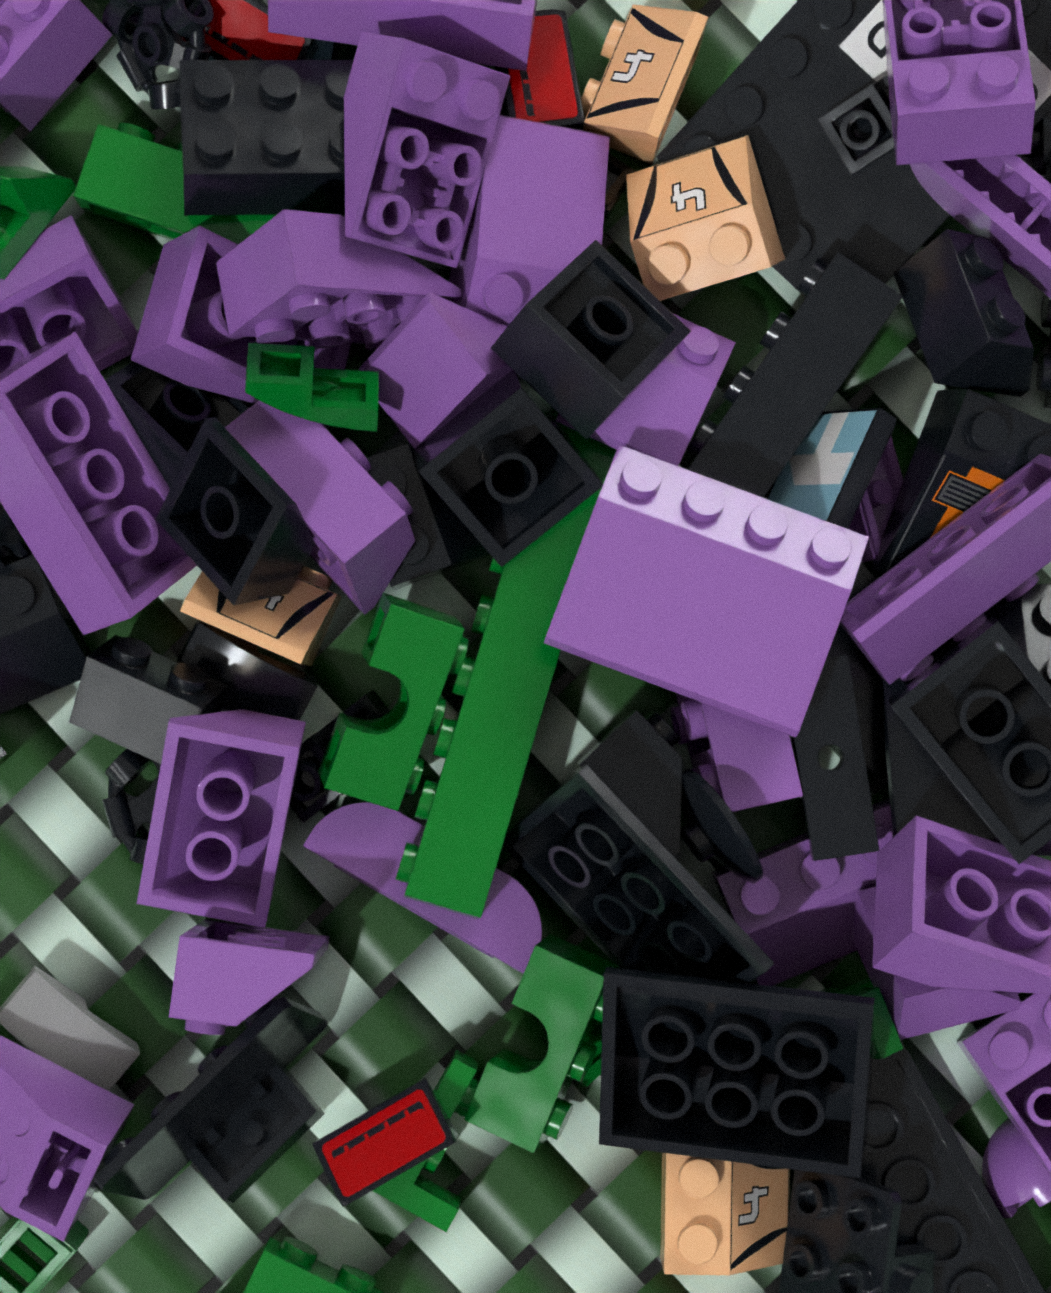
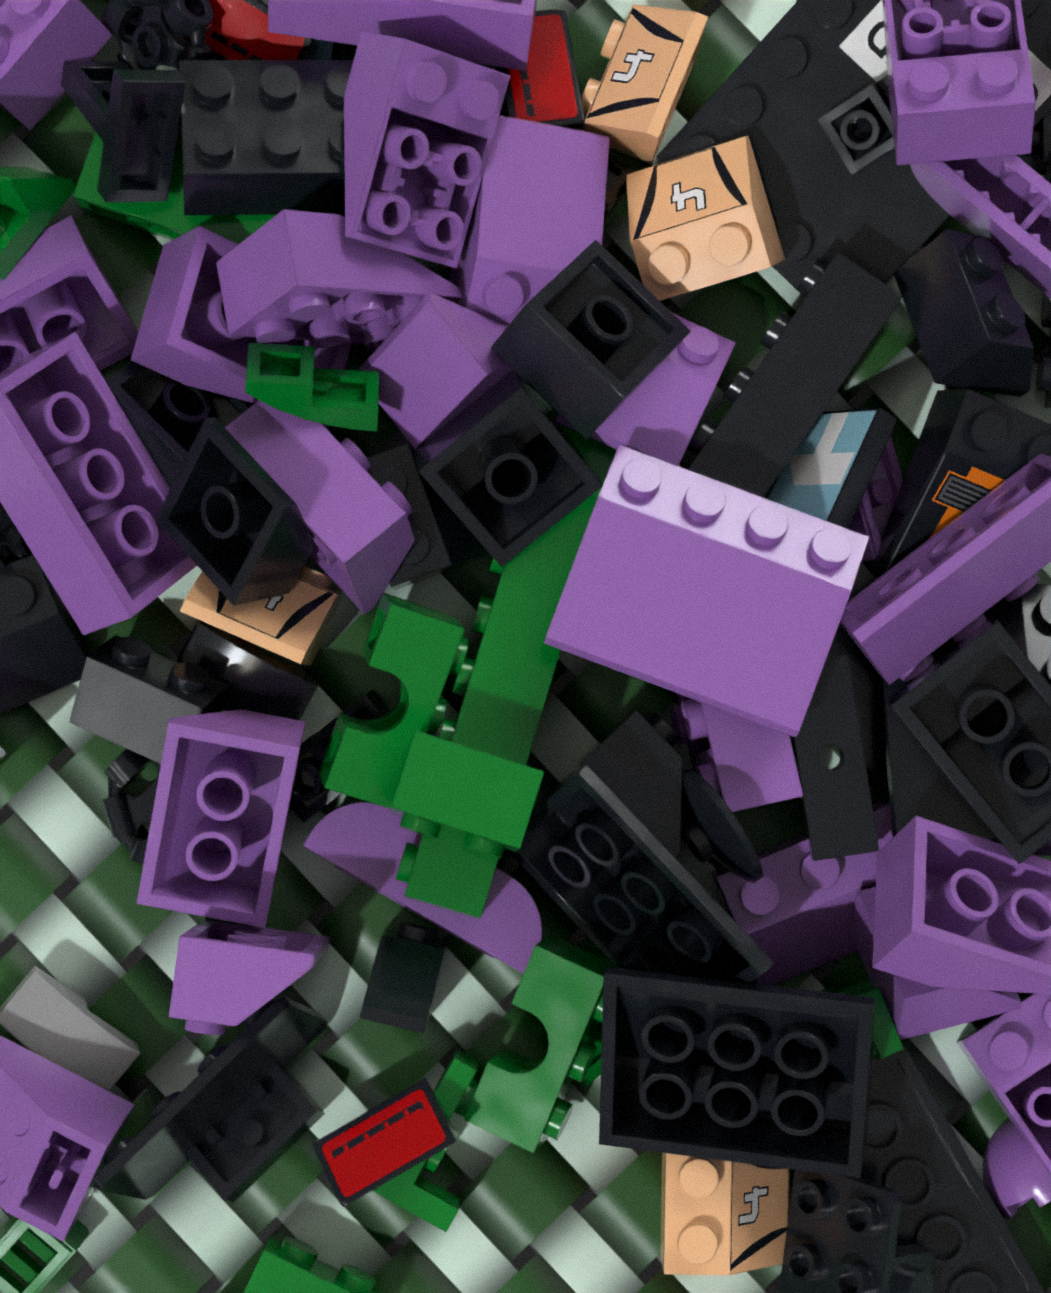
none -> black bracket [61,61,186,203]
none -> black slope [360,922,447,1033]
none -> green brick [390,730,544,859]

